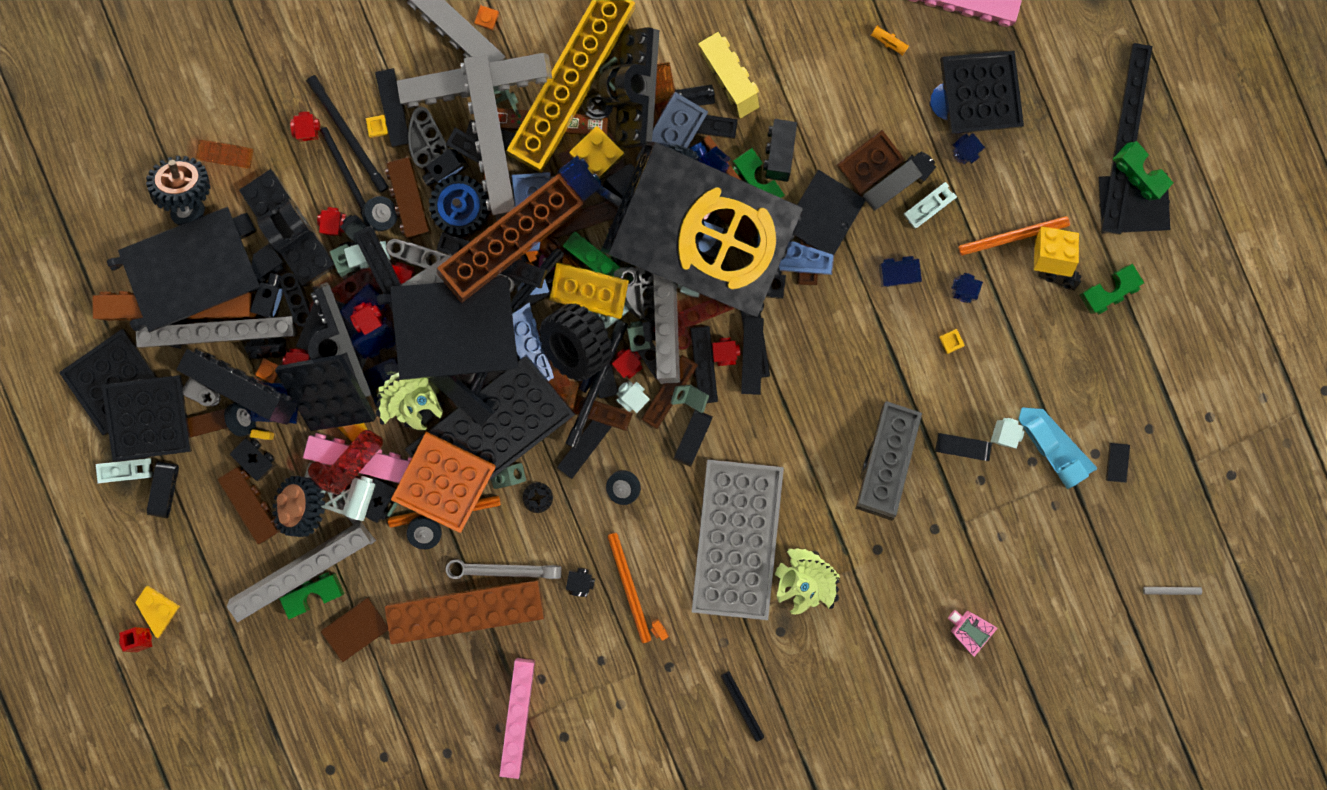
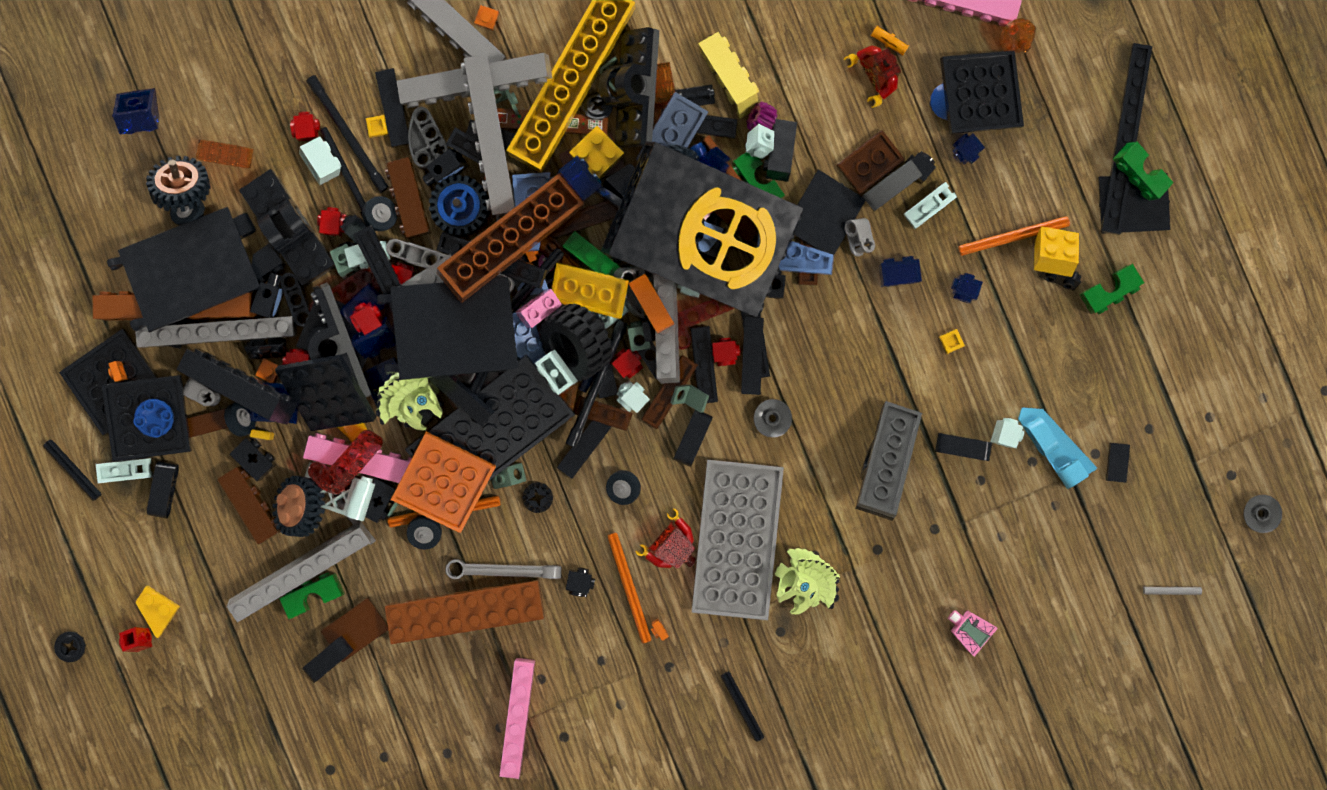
none -> black axle [43,440,102,501]
none -> black gear [54,631,86,662]
none -> orange plate [108,361,128,382]
none -> clear blue slope [112,88,160,135]
none -> blue dish [133,399,174,438]
none -> light aqua brick [299,137,341,186]
none -> black beam [302,635,354,683]
none -> bright pink brick [515,289,562,328]
none -> light aqua brick [535,350,578,395]
none -> orange tile [628,274,674,334]
none -> clear red torso [635,508,696,569]
none -> light aqua brick [745,124,774,159]
none -> magenta gear [746,102,777,131]
none -> dark grey dish [754,399,792,437]
none -> torso [843,45,901,108]
none -> light grey piece [845,218,875,257]
none -> clear orange dish [999,18,1036,53]
none -> dark grey dish [1243,495,1282,533]

